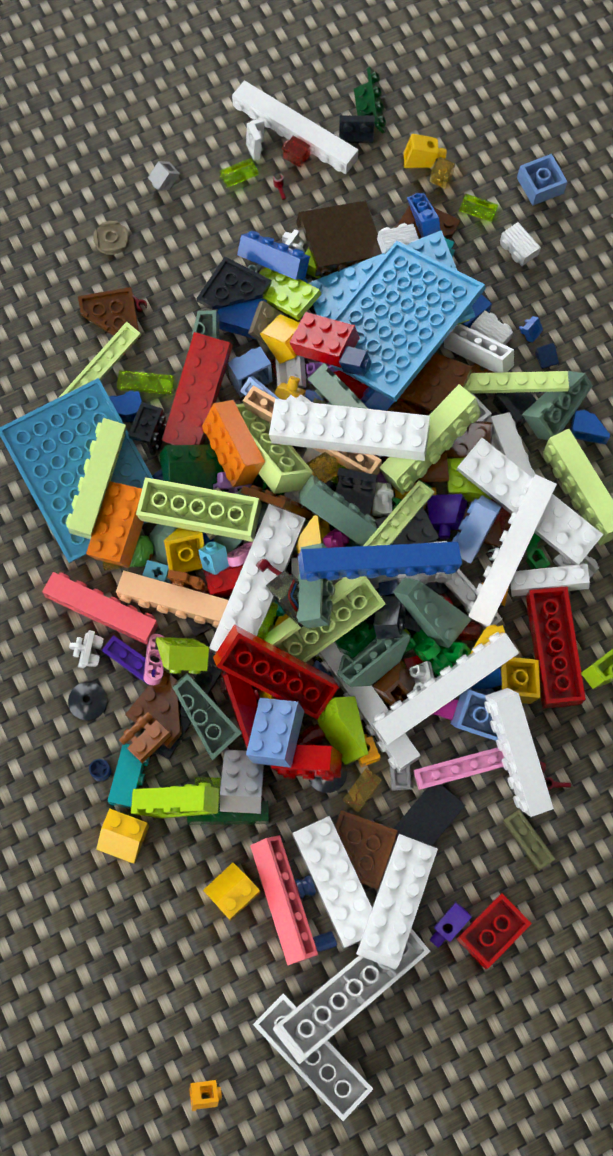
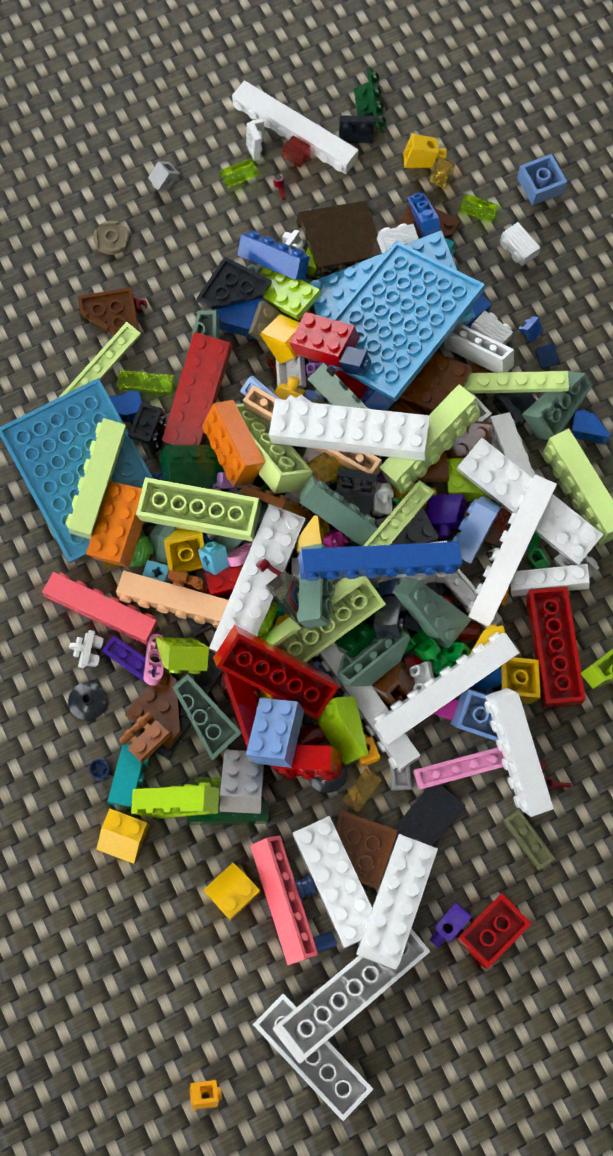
medium blue brick [228,347,273,398] -> none

